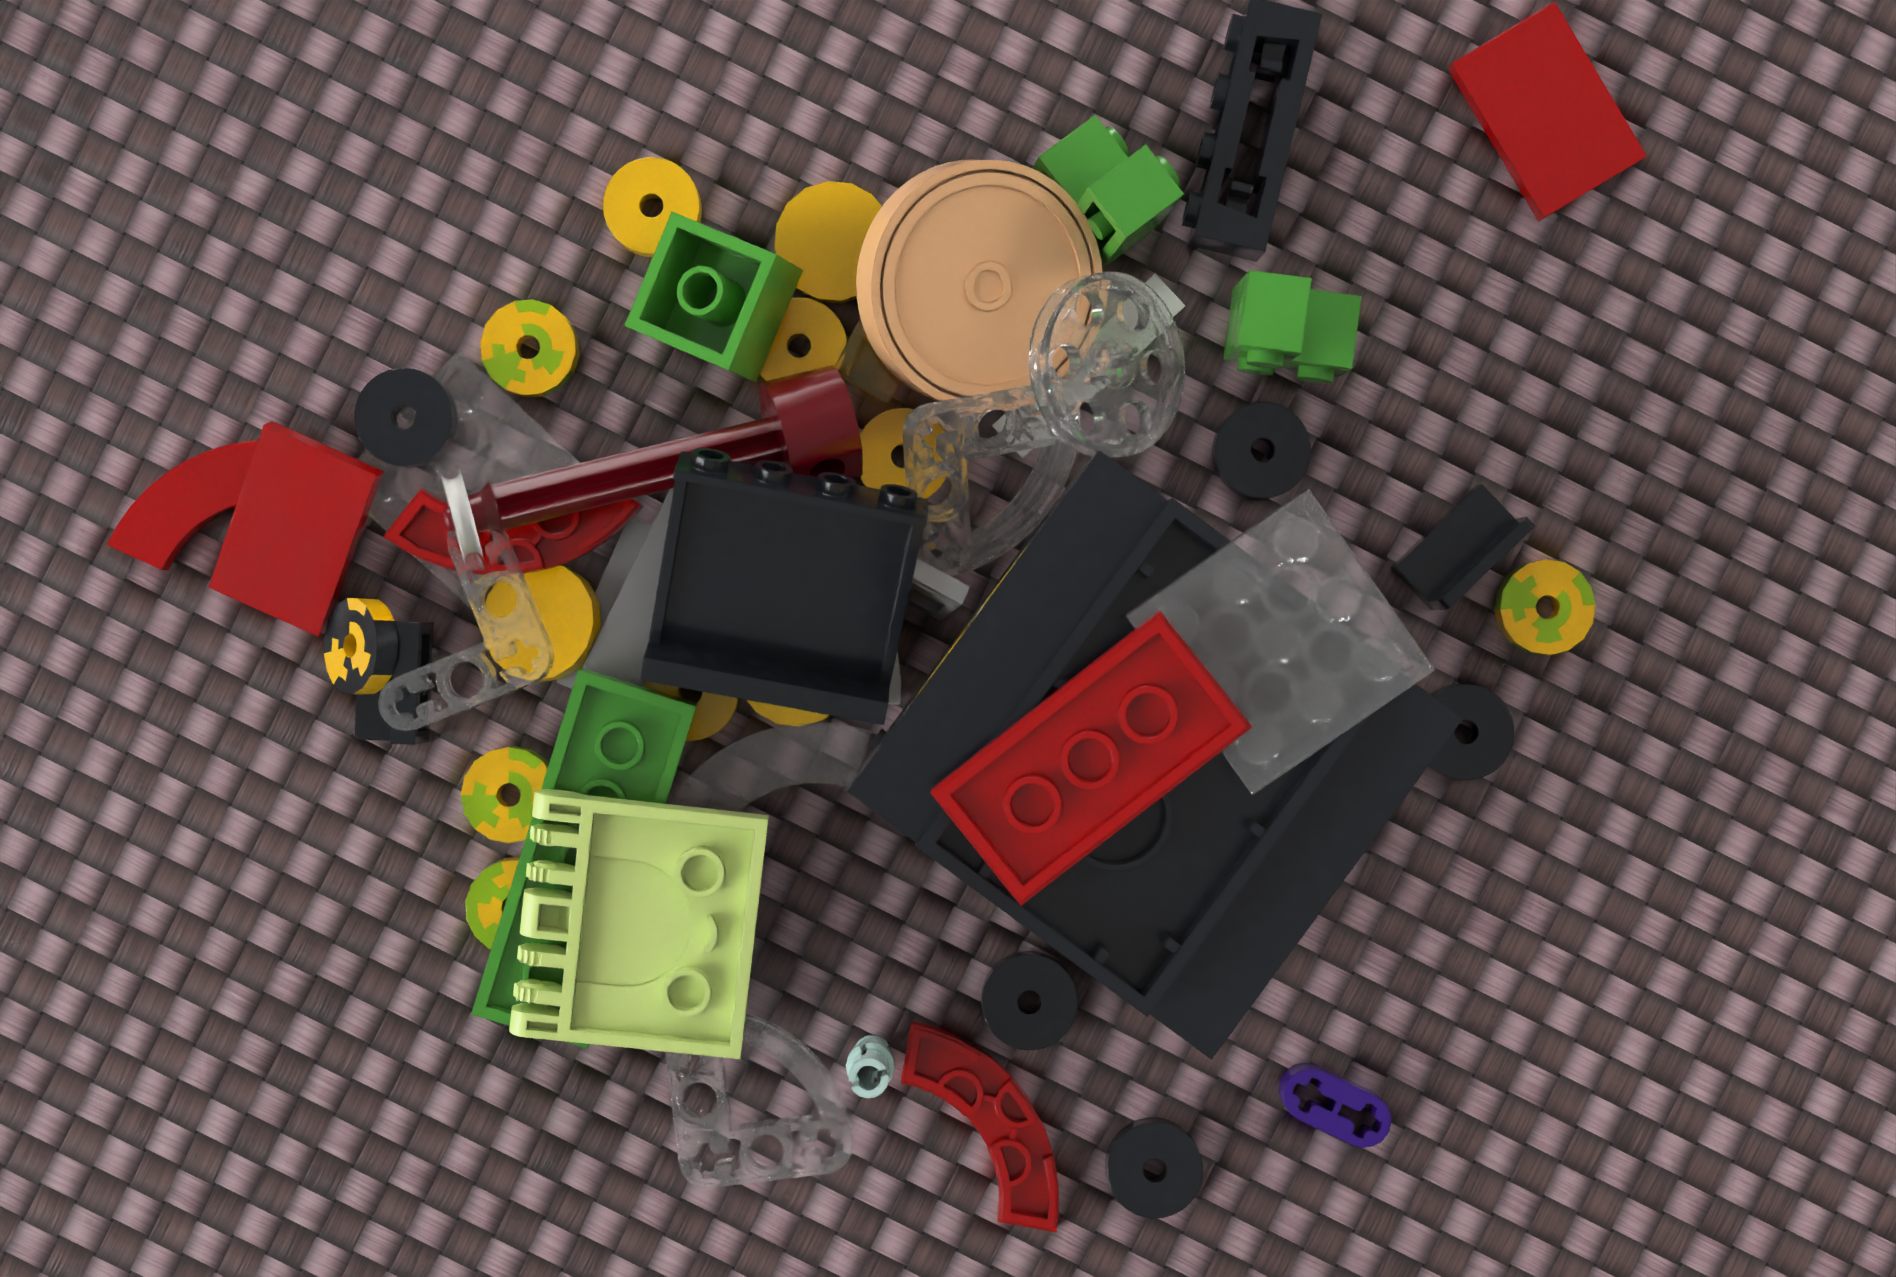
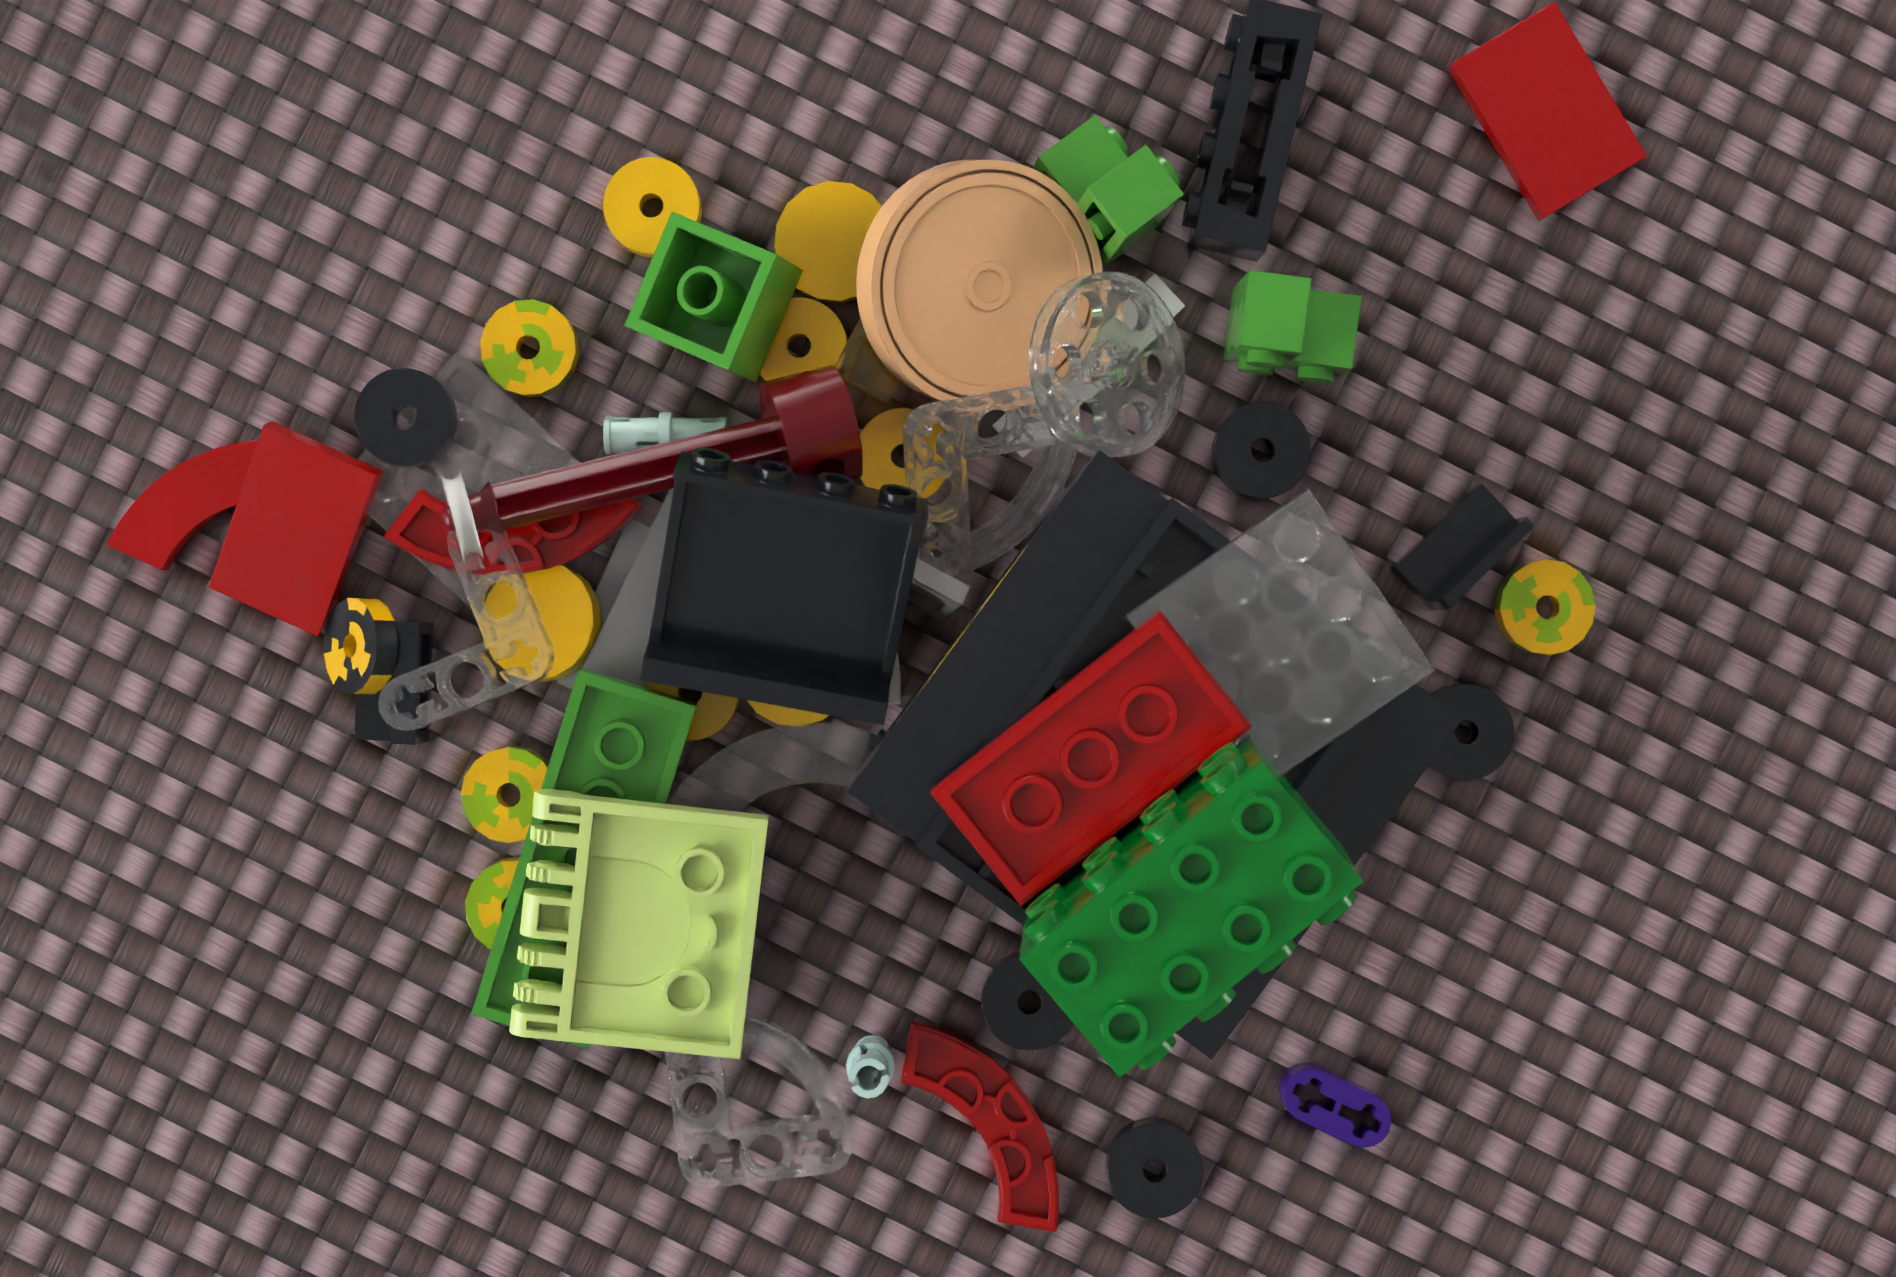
none -> light aqua pin [603,412,728,455]
none -> green brick [1019,735,1363,1077]

